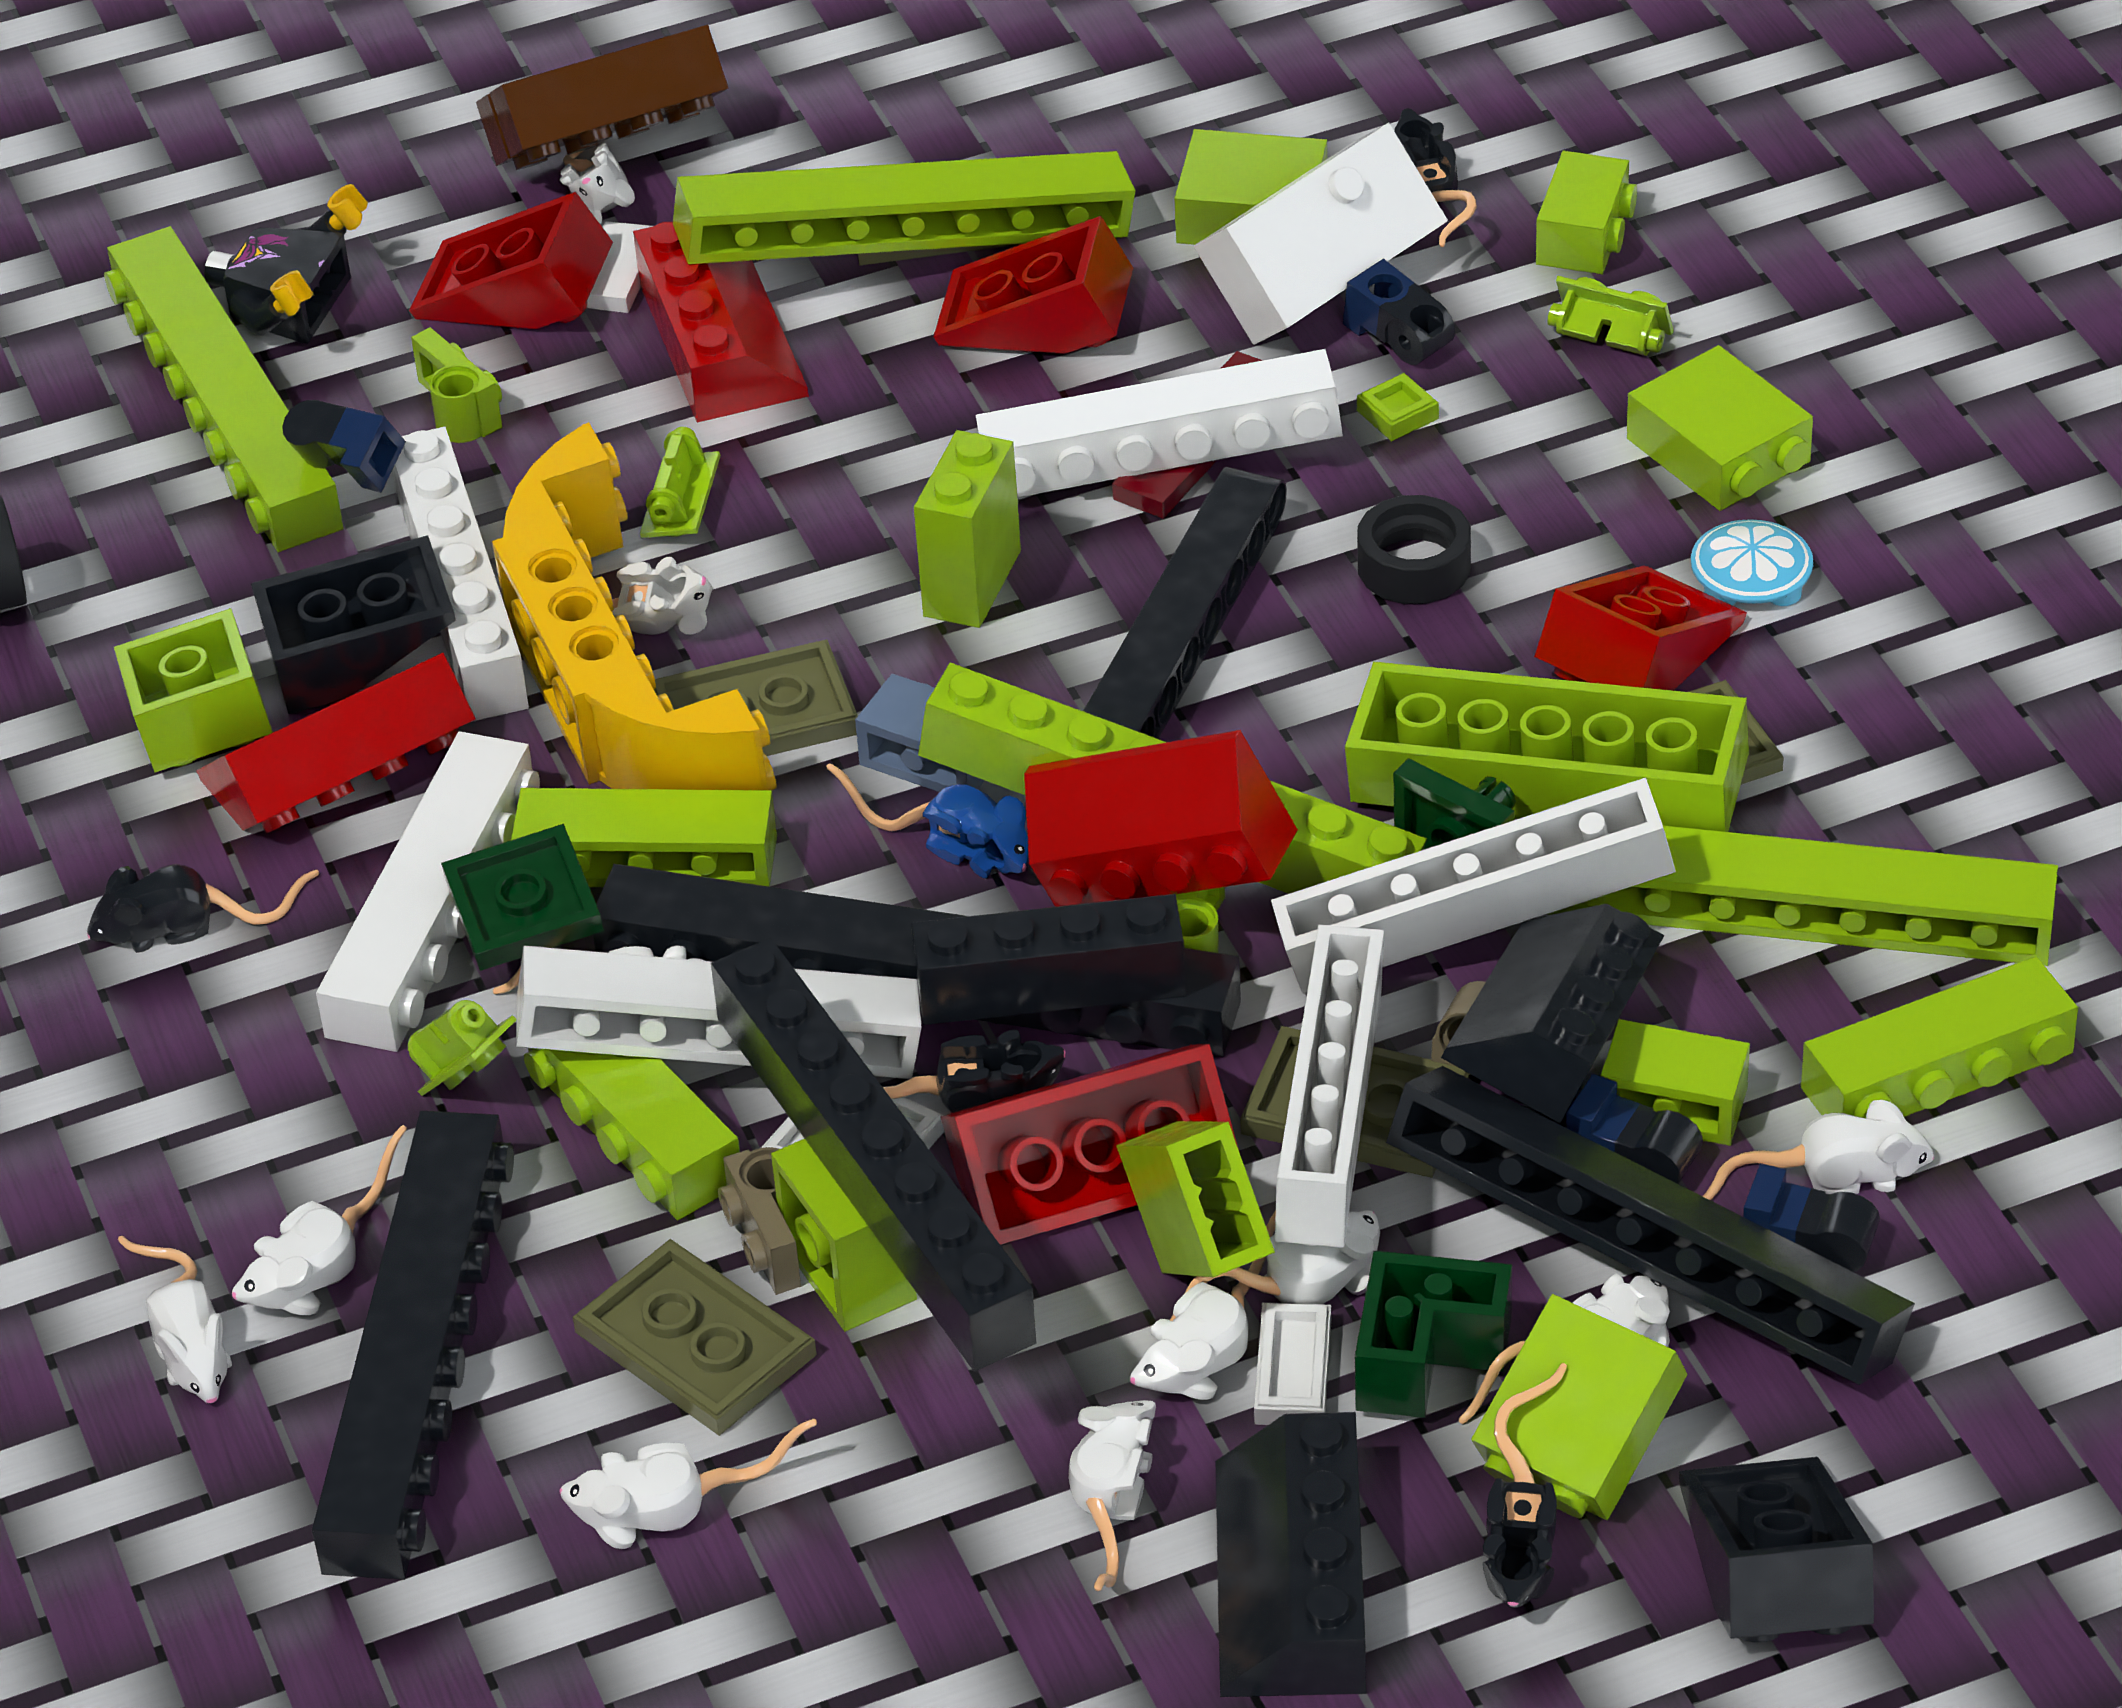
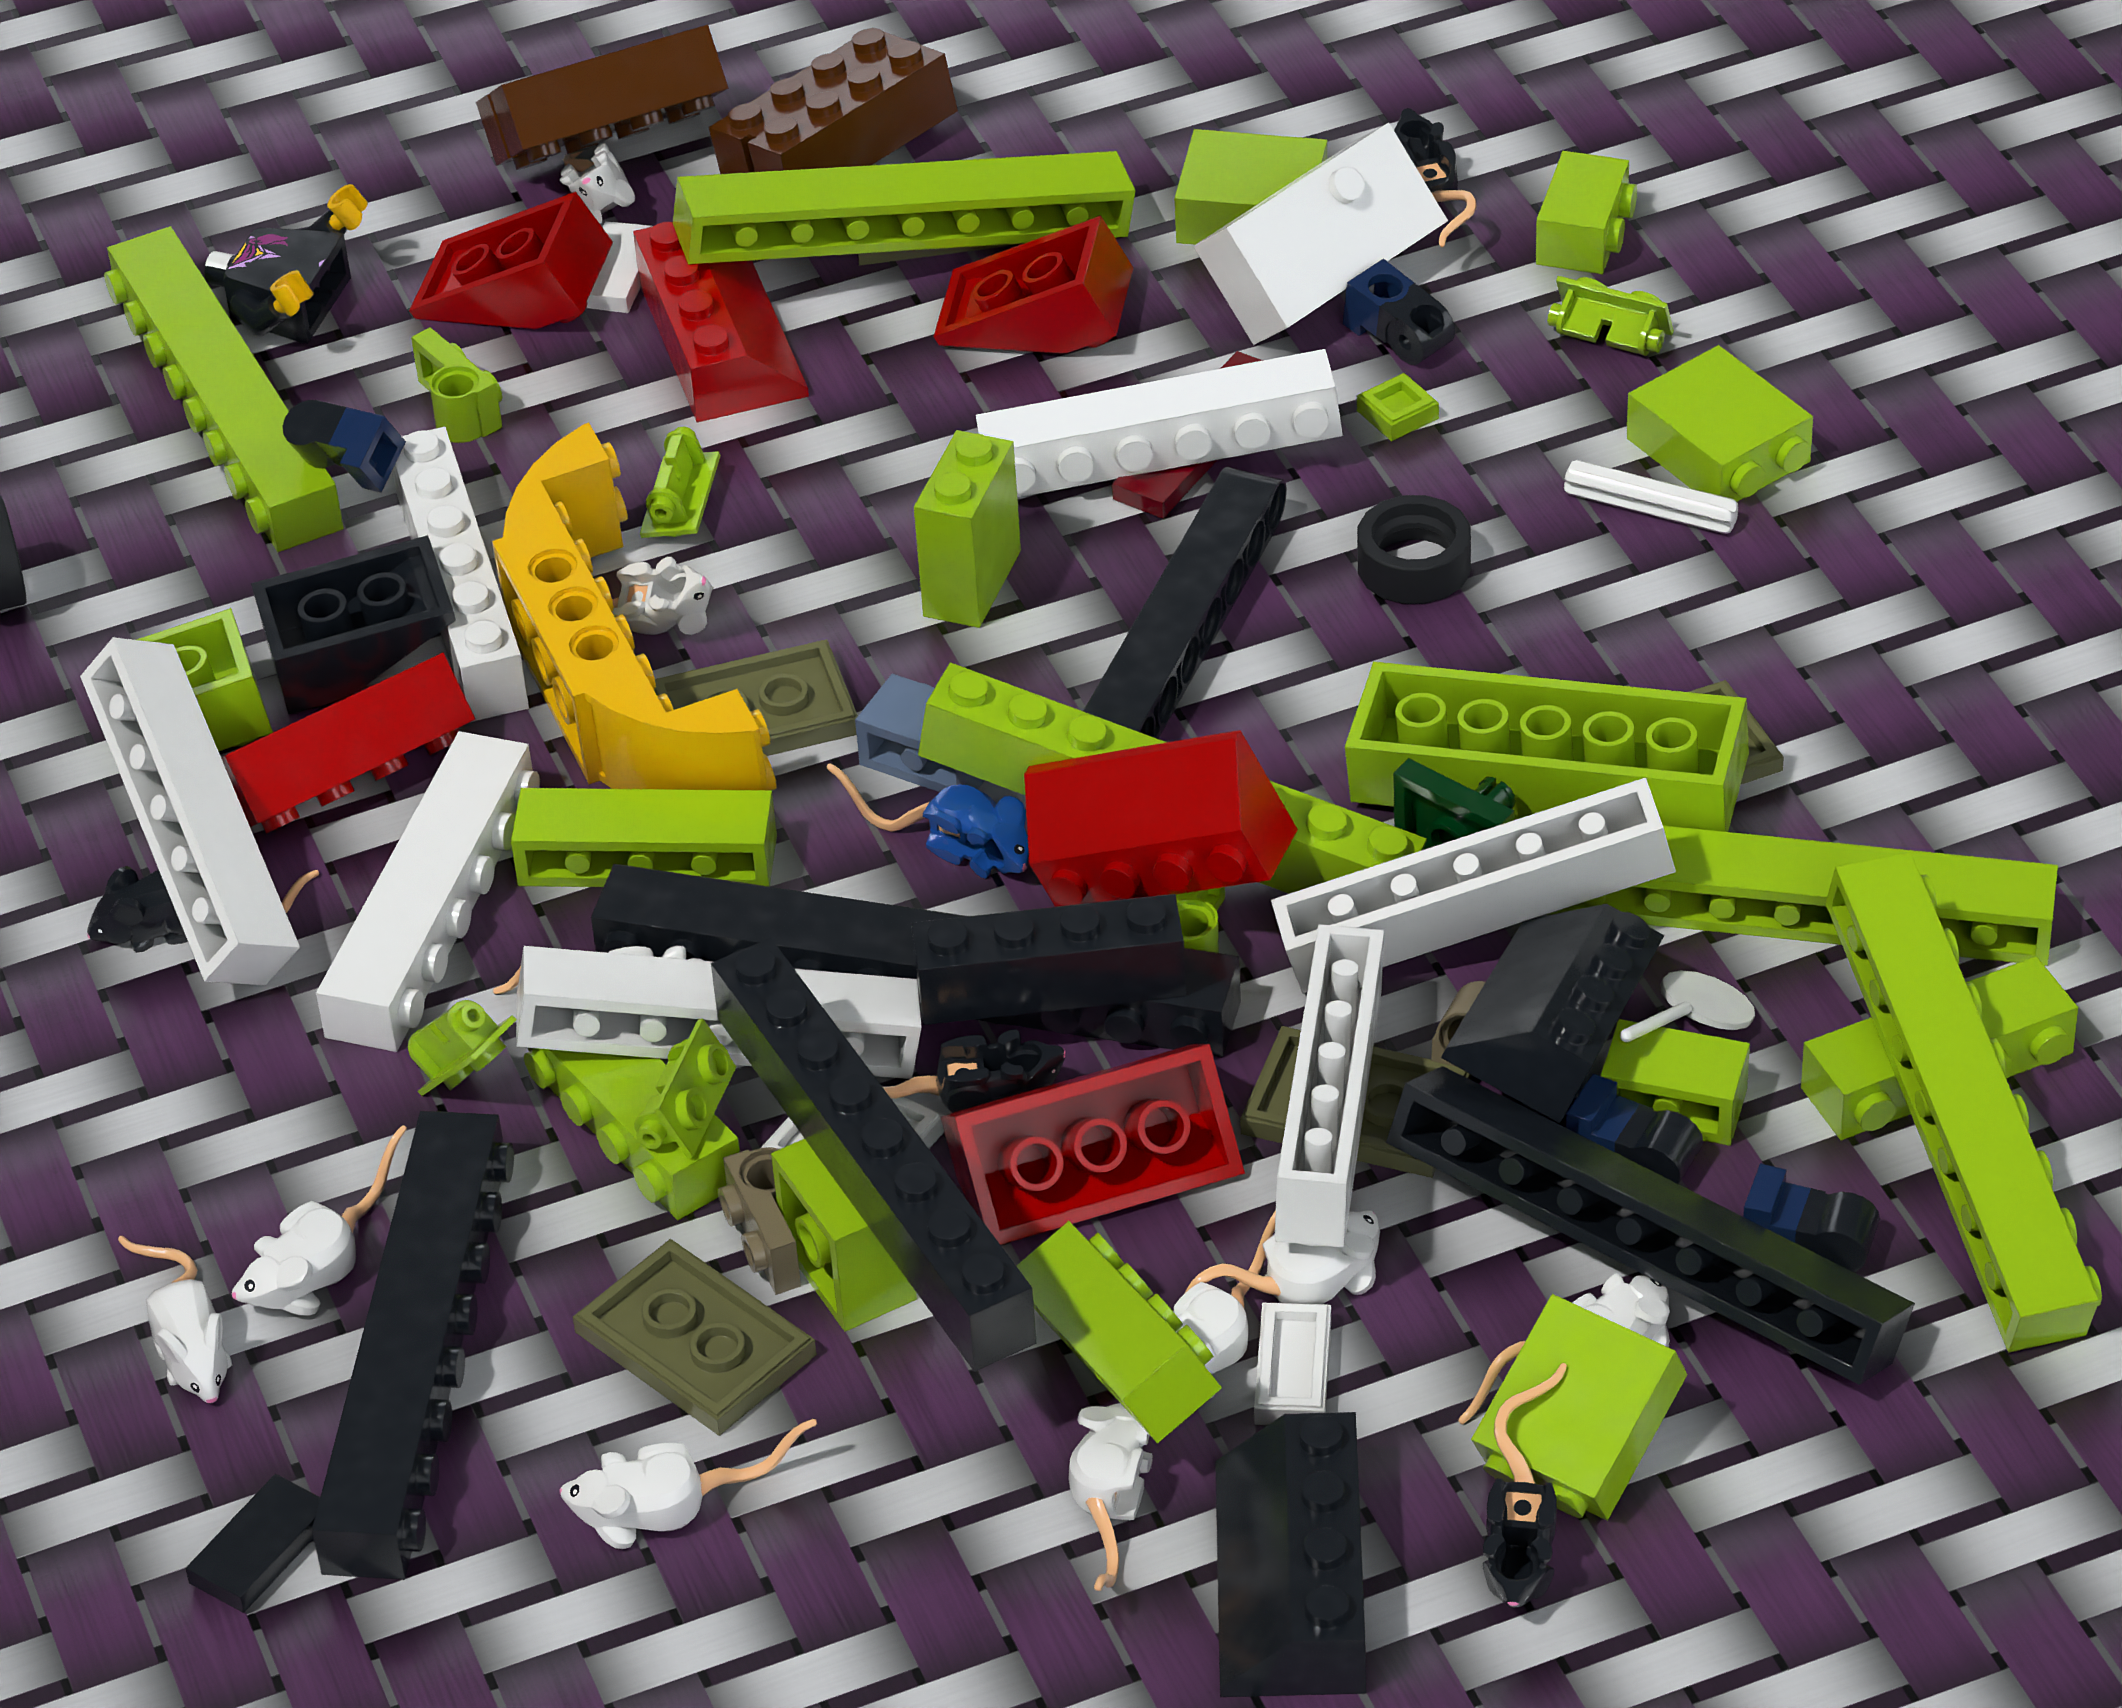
dark green tile [441,824,604,971] -> none
lime brick [1116,1121,1275,1278] -> none
dark green brick [1355,1251,1512,1418] -> none
red slope [1534,565,1747,691] -> none
black slope [1679,1457,1874,1642] -> none
dish [1691,519,1813,606] -> none
white animal [1703,1100,1934,1200] -> none
none -> white brick [80,637,300,985]
none -> black tile [185,1473,320,1613]
none -> lime hinge [634,1018,737,1158]
none -> reddish brown piece [709,27,958,174]
none -> lime brick [1017,1221,1222,1444]
none -> white axle [1564,460,1738,534]
none -> white piece [1620,970,1755,1042]
none -> lime brick [1826,851,2102,1353]

